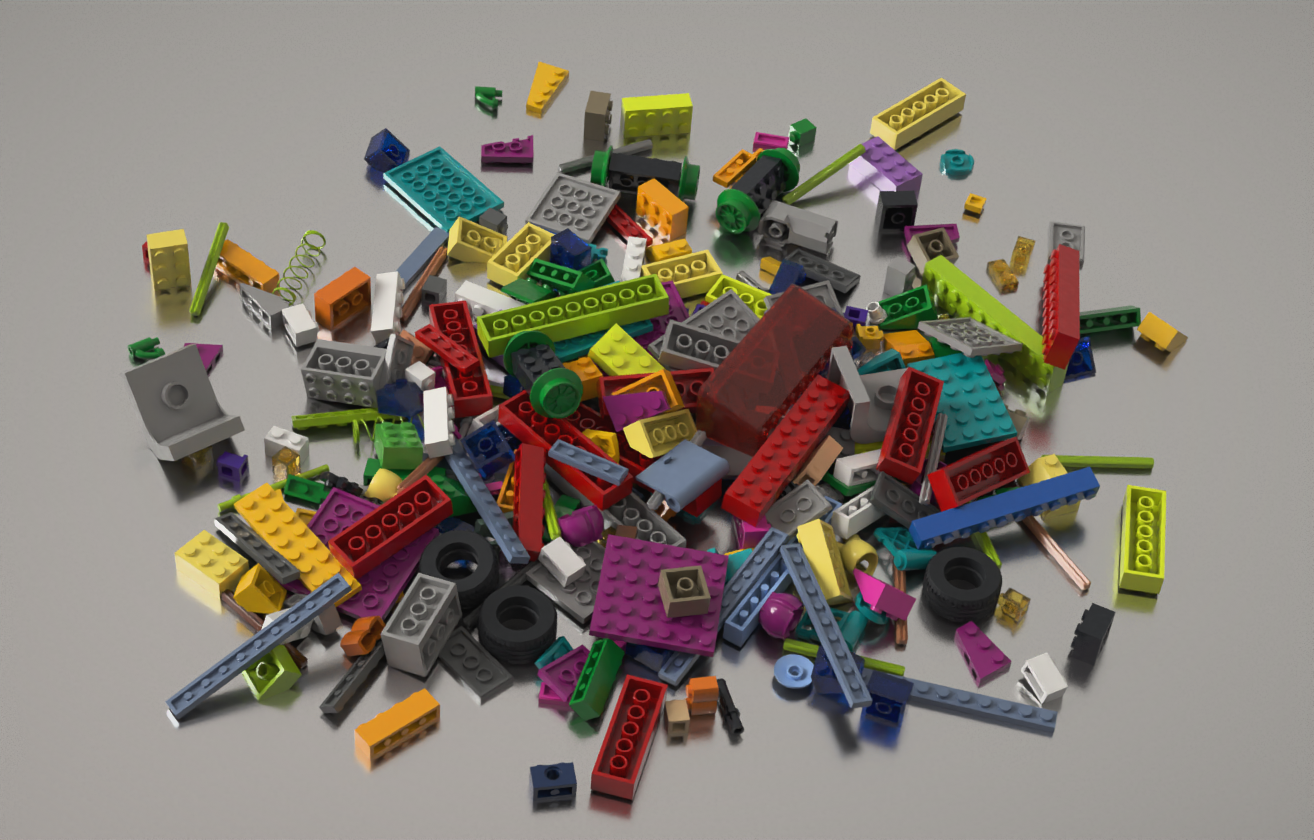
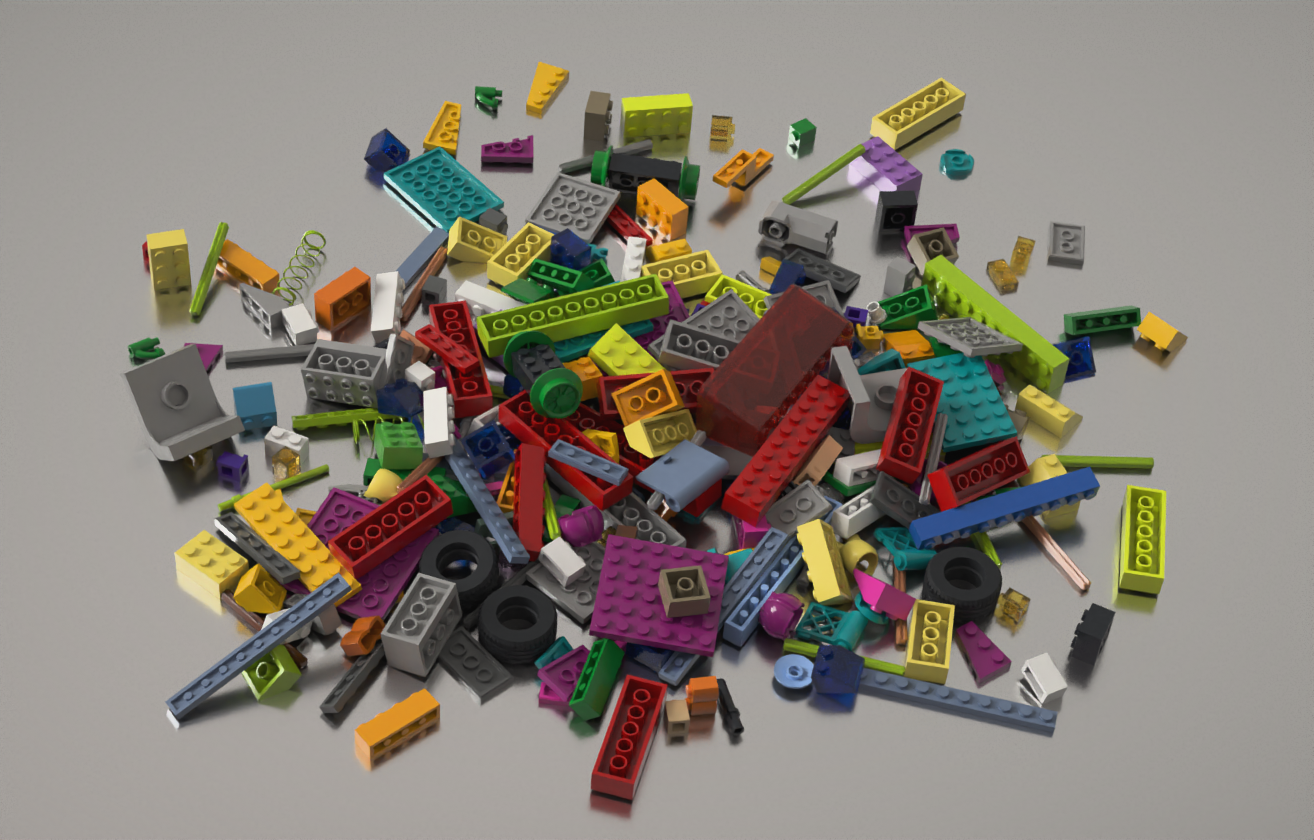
green hinge [283,474,331,504] -> none
black hinge [319,472,363,496] -> none
dark blue brick [529,762,577,801] -> none
magenta wing [602,391,671,433] -> none
brick [716,148,800,234] -> none
dark pink tile [753,132,789,149] -> none
sand blue plate [780,543,873,709] -> none
clear blue brick [861,670,914,727] -> none
yellow plate [964,193,987,214] -> none
red brick [1042,244,1080,370] -> none
none -> light grey axle [224,344,315,363]
none -> dark azure slope [233,382,277,430]
none -> yellow wing [423,101,461,155]
none -> clear yellow brick [710,115,735,141]
none -> light yellow brick [904,599,955,684]
none -> light yellow slope [1015,384,1083,438]

